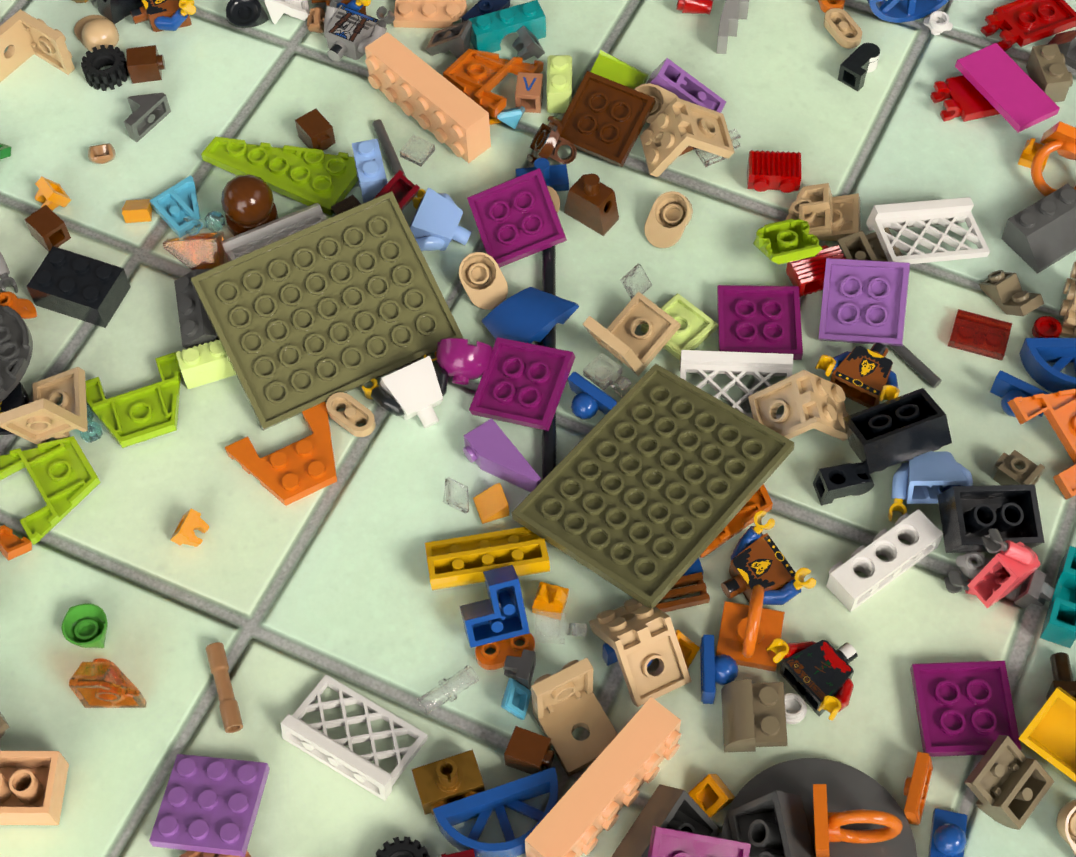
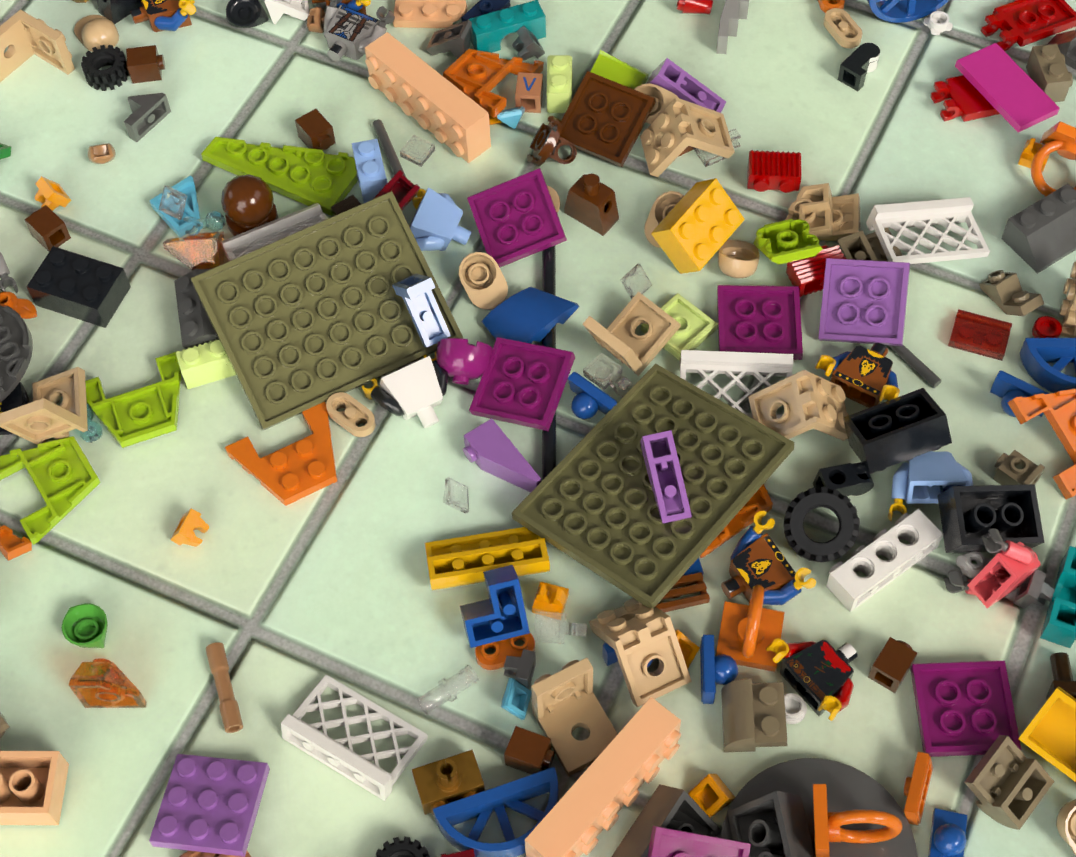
light orange slope [122,199,152,223] -> none
light orange slope [473,483,510,524] -> none
blue tile [515,158,569,192] -> none
none -> clear slope [159,185,188,220]
none -> bracket [392,273,451,348]
none -> medium lavender slope [640,430,692,524]
none -> yellow piece [651,178,745,274]
none -> tan cap [718,240,760,278]
none -> black tyre [783,487,860,562]
none -> reddish brown brick [868,637,917,693]

